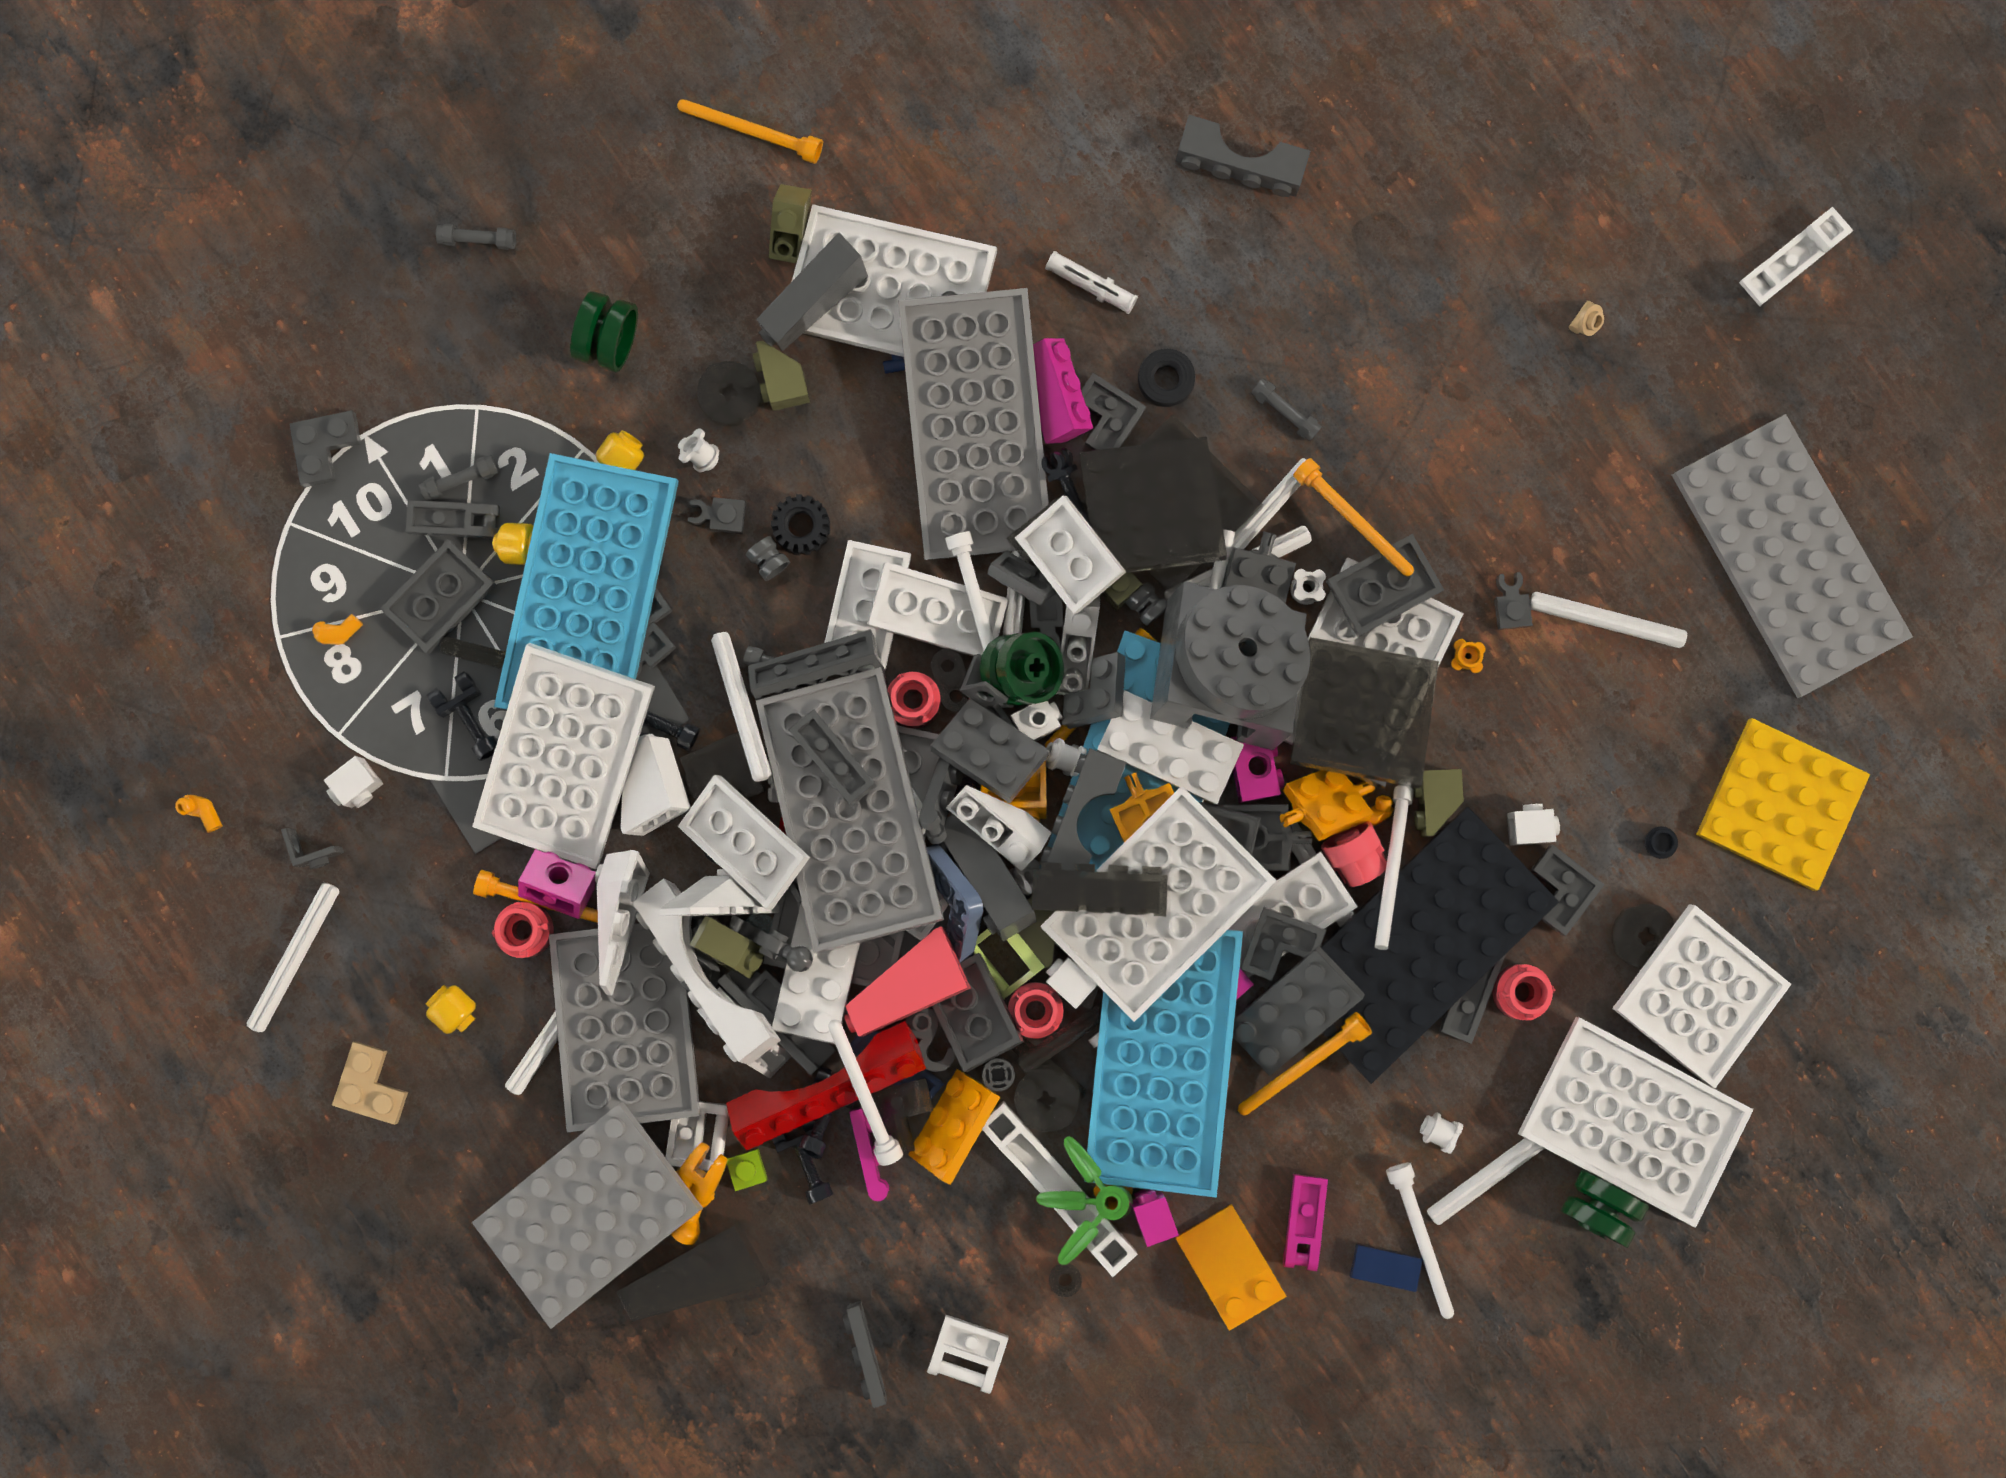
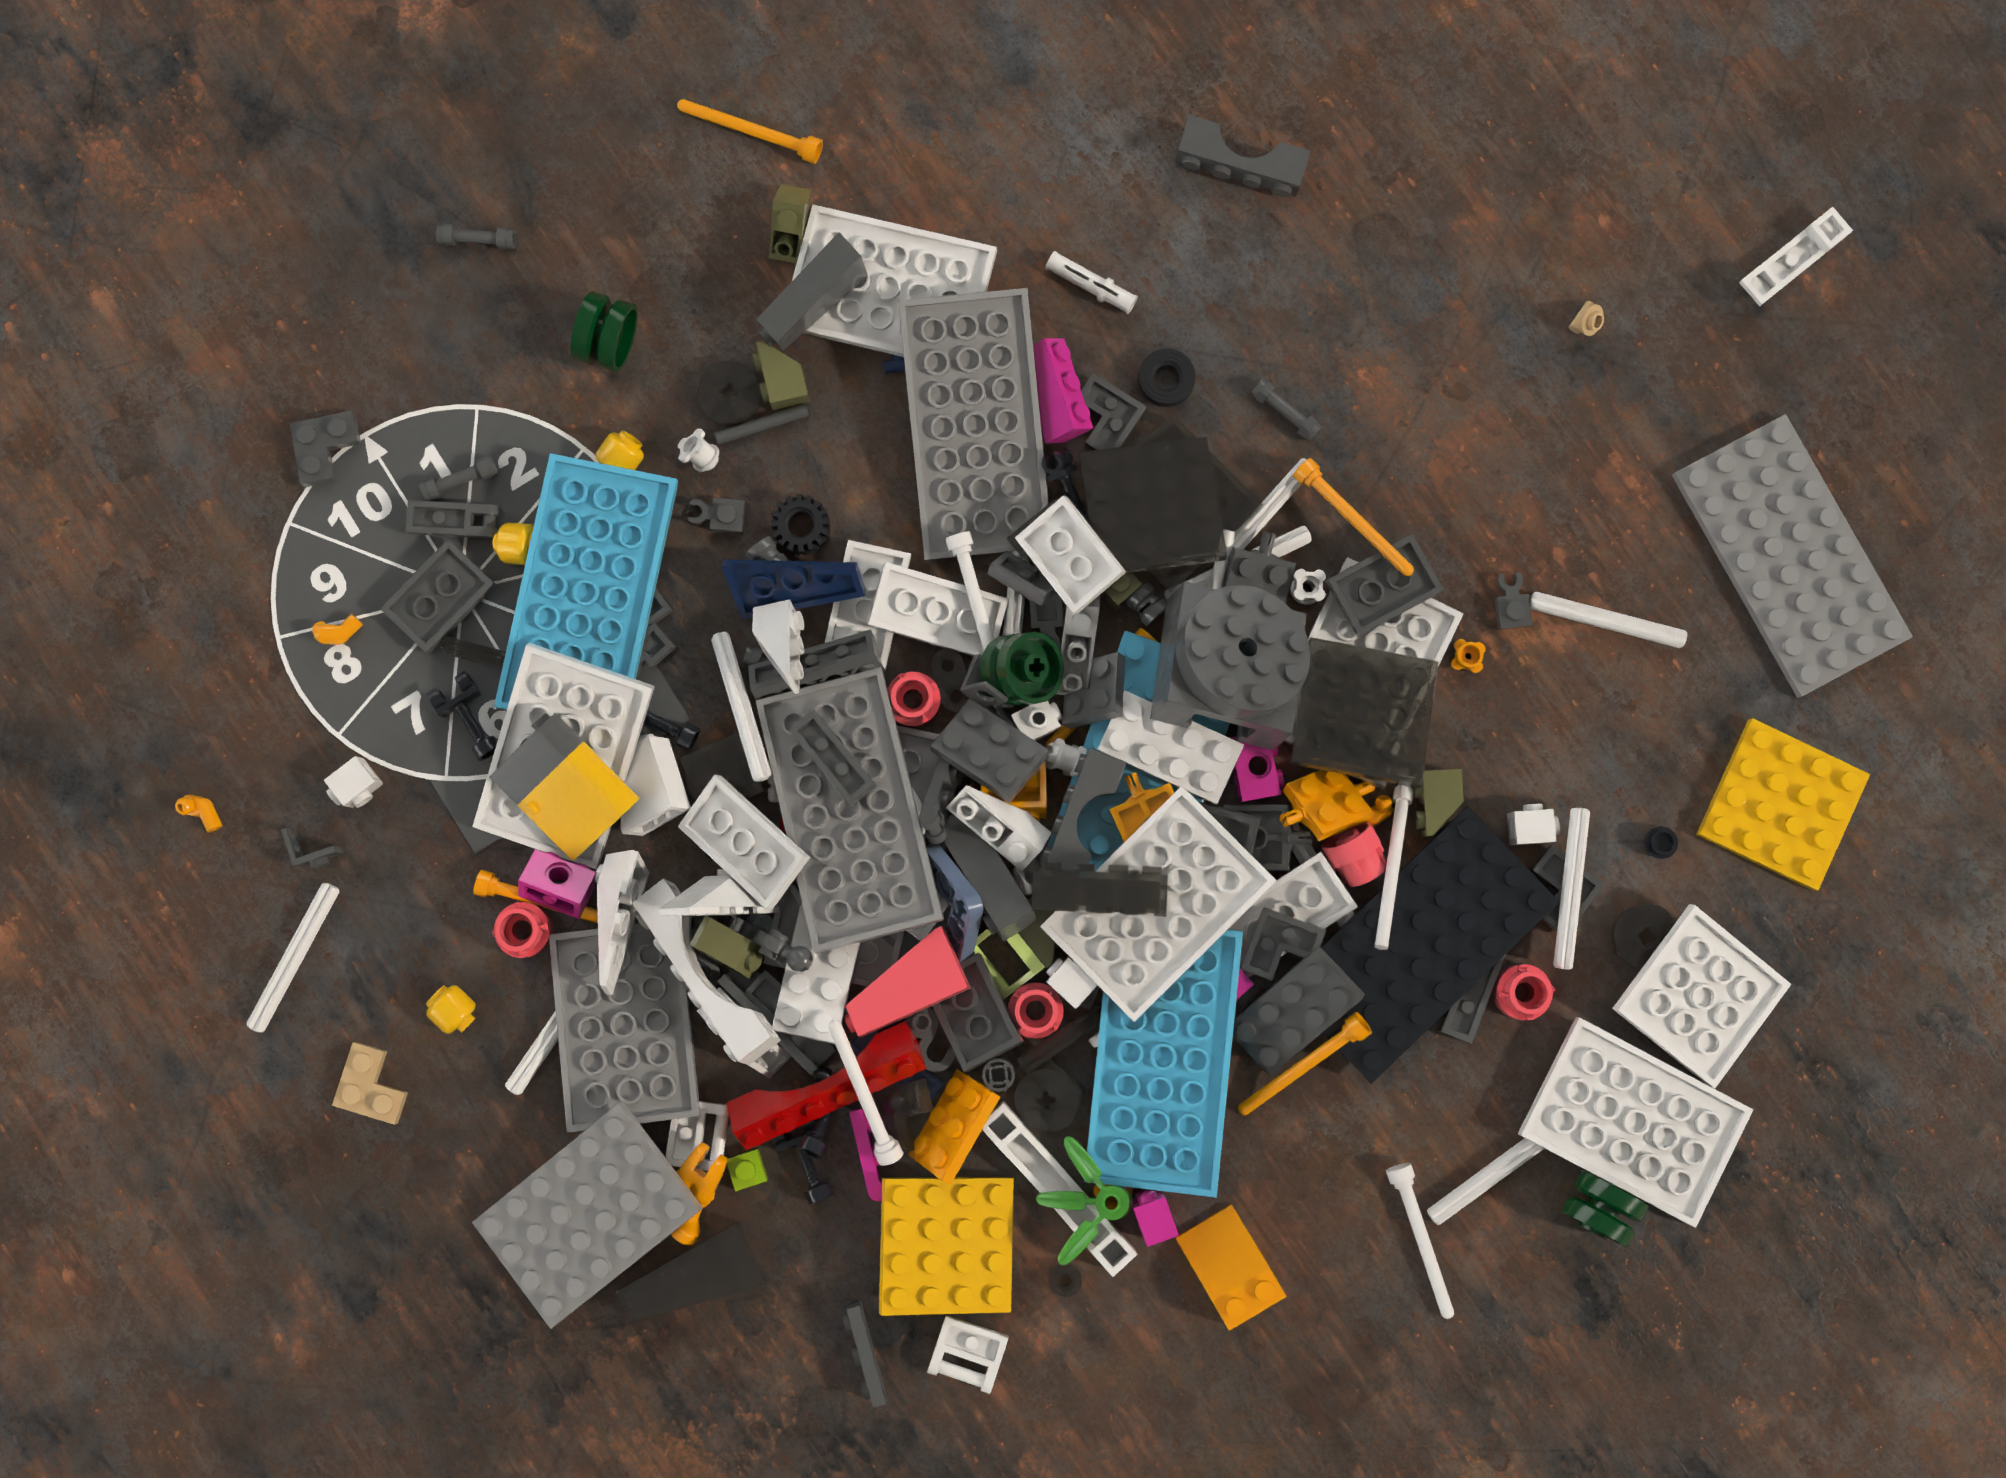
dark pink plate [1283,1174,1328,1271] -> none
dark blue tile [1350,1244,1423,1292] -> none
white brick [1420,1112,1463,1154] -> none
none -> yellow door [489,713,640,861]
none -> dark grey bar [714,404,809,445]
none -> dark blue wing [721,559,866,620]
none -> white slope [752,599,804,694]
none -> yellow plate [879,1177,1014,1316]
none -> white axle [1553,807,1590,970]

